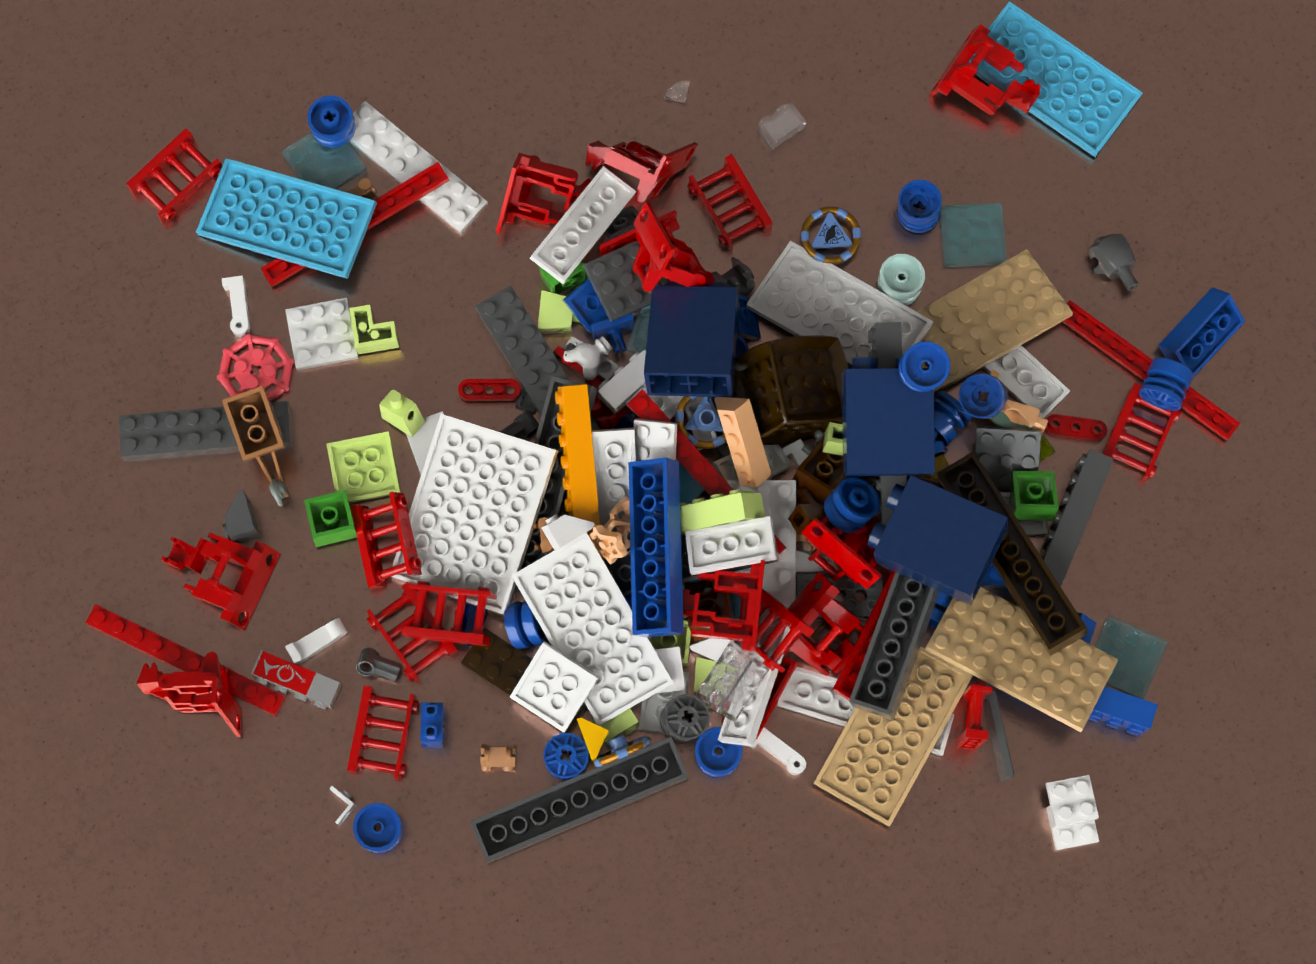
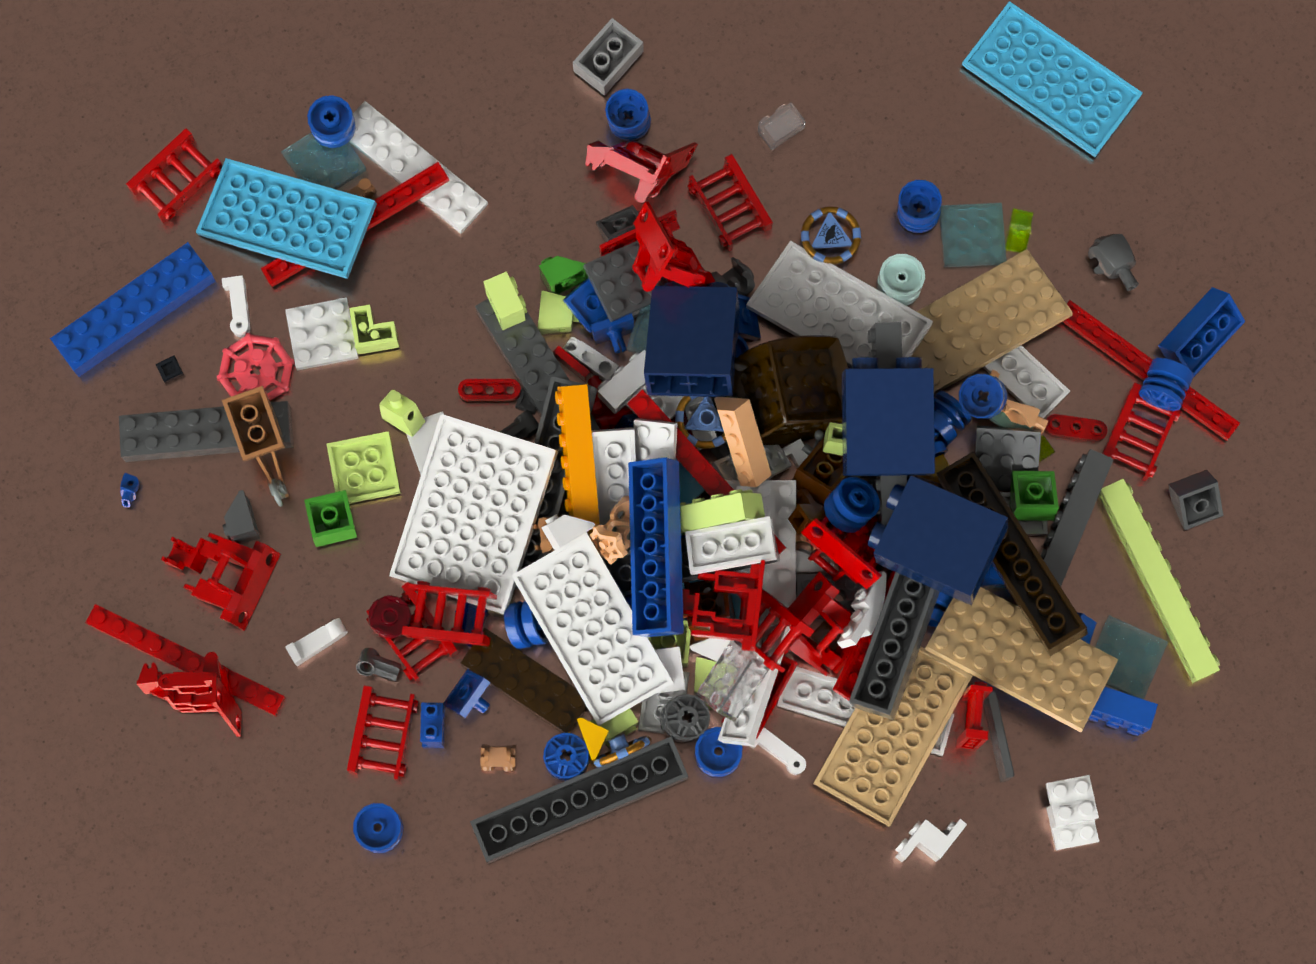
brick [251,650,342,710] -> none
white bracket [329,786,356,826] -> none
red fence [350,492,422,589] -> none
red container [496,153,591,234] -> none
white plate [510,642,599,732] -> none
white plate [530,166,636,284] -> none
white animal [561,336,612,380] -> none
clear tile [665,81,690,103] -> none
blue wheel [898,341,950,392] -> none
red container [929,24,1041,115] -> none
none -> blue brick [50,242,216,377]
none -> blue piece [120,473,139,507]
none -> black tile [156,355,184,384]
none -> dark red tile [368,595,411,638]
none -> blue tile [443,670,490,718]
none -> yellowish green brick [483,271,527,330]
none -> light grey brick [573,18,644,96]
none -> blue wheel [605,89,651,141]
none -> white slope [837,571,886,648]
none -> white bracket [895,819,967,862]
none -> clear neon green slope [1005,208,1033,253]
none -> yellowish green brick [1099,479,1220,683]
none -> dark grey slope [1168,470,1224,530]

